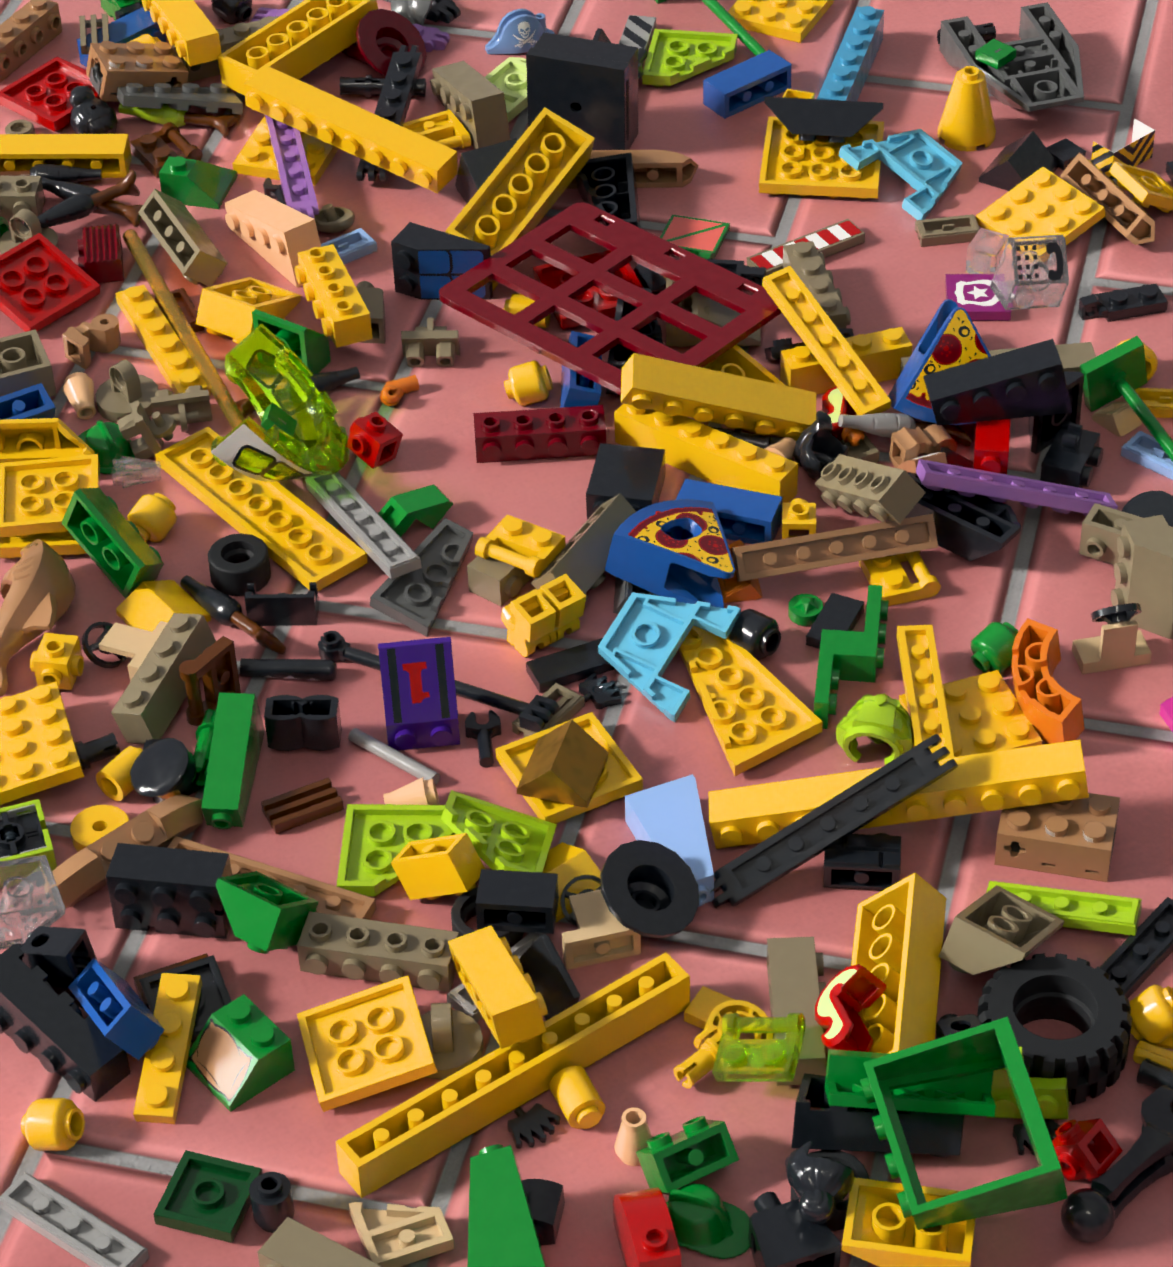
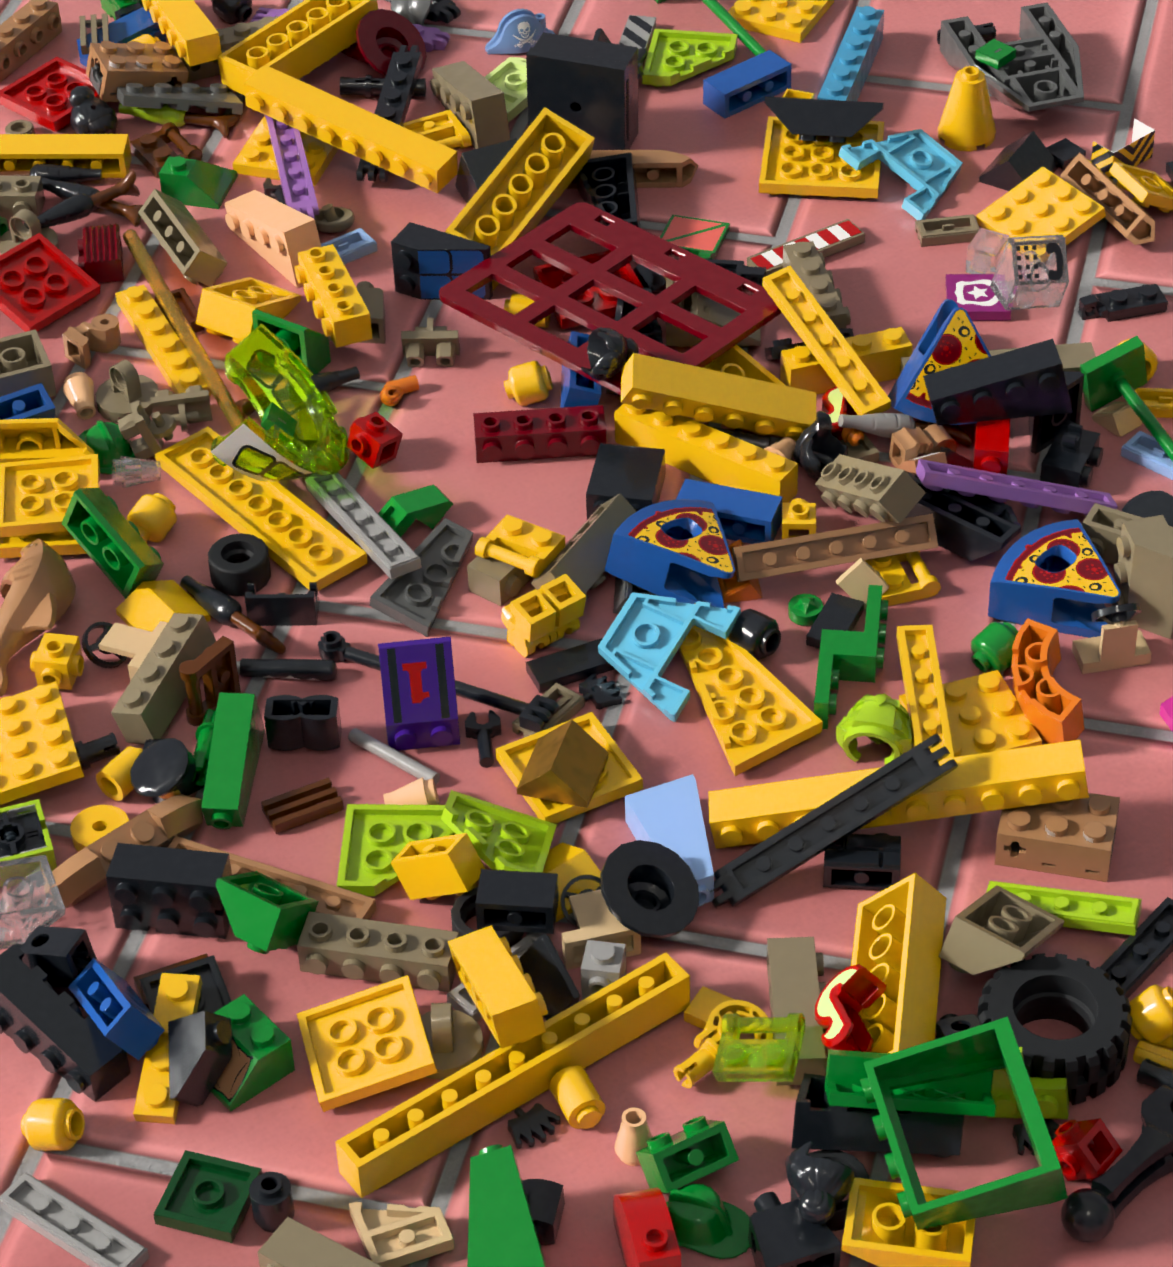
none -> black slope [168,1010,232,1107]
none -> black piece [581,327,639,381]
none -> light grey brick [581,940,627,1000]
none -> tan slope [836,558,889,609]
none -> blue piece [988,519,1121,638]

